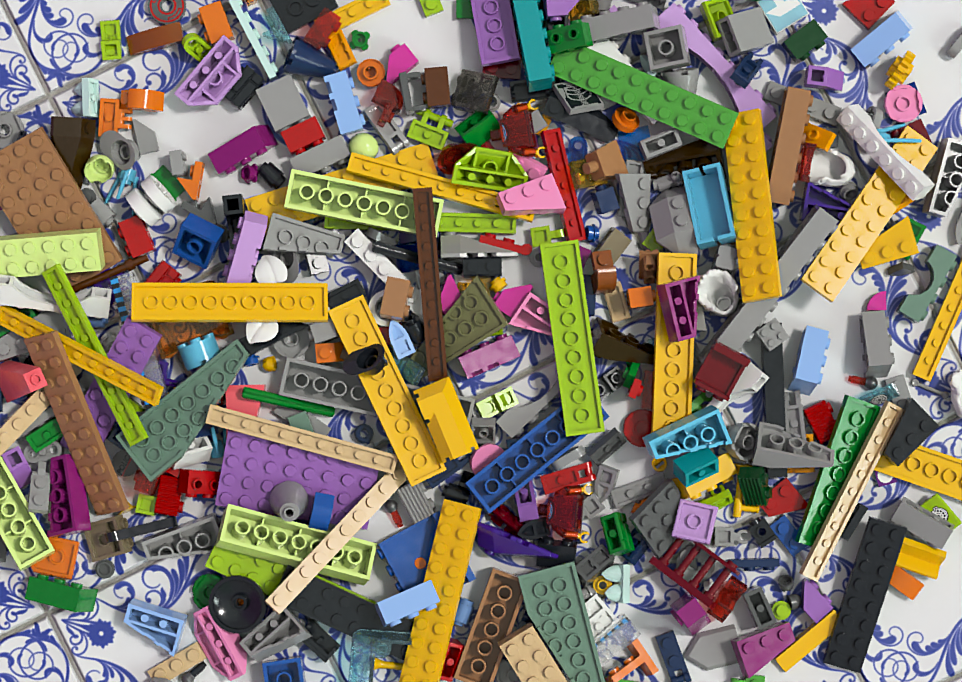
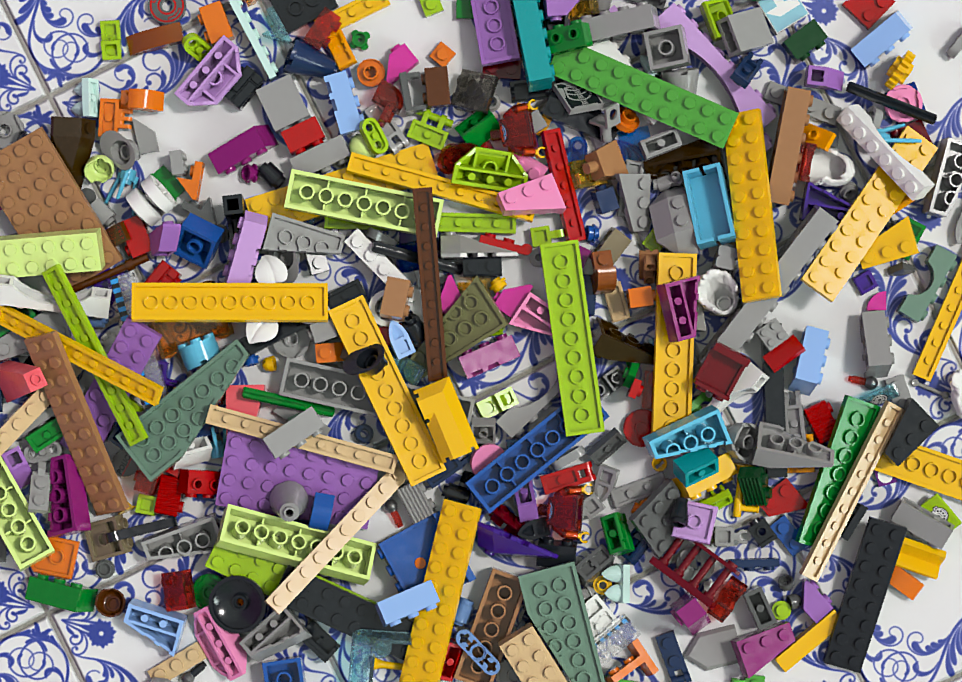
none -> reddish brown hair [95,588,126,618]
none -> reddish brown tile [106,221,131,247]
none -> medium lavender slope [149,221,181,256]
none -> clear red brick [161,569,196,612]
none -> light grey brick [262,406,325,459]
none -> lime plate [359,118,389,155]
none -> orange plate [429,41,456,67]
none -> medium blue beam [456,629,500,675]
none -> light grey bracket [589,102,621,143]
none -> black cone [669,497,689,528]
none -> red tile [762,334,806,373]
none -> black axle [846,82,937,125]
none -> dark purple tile [852,270,878,296]

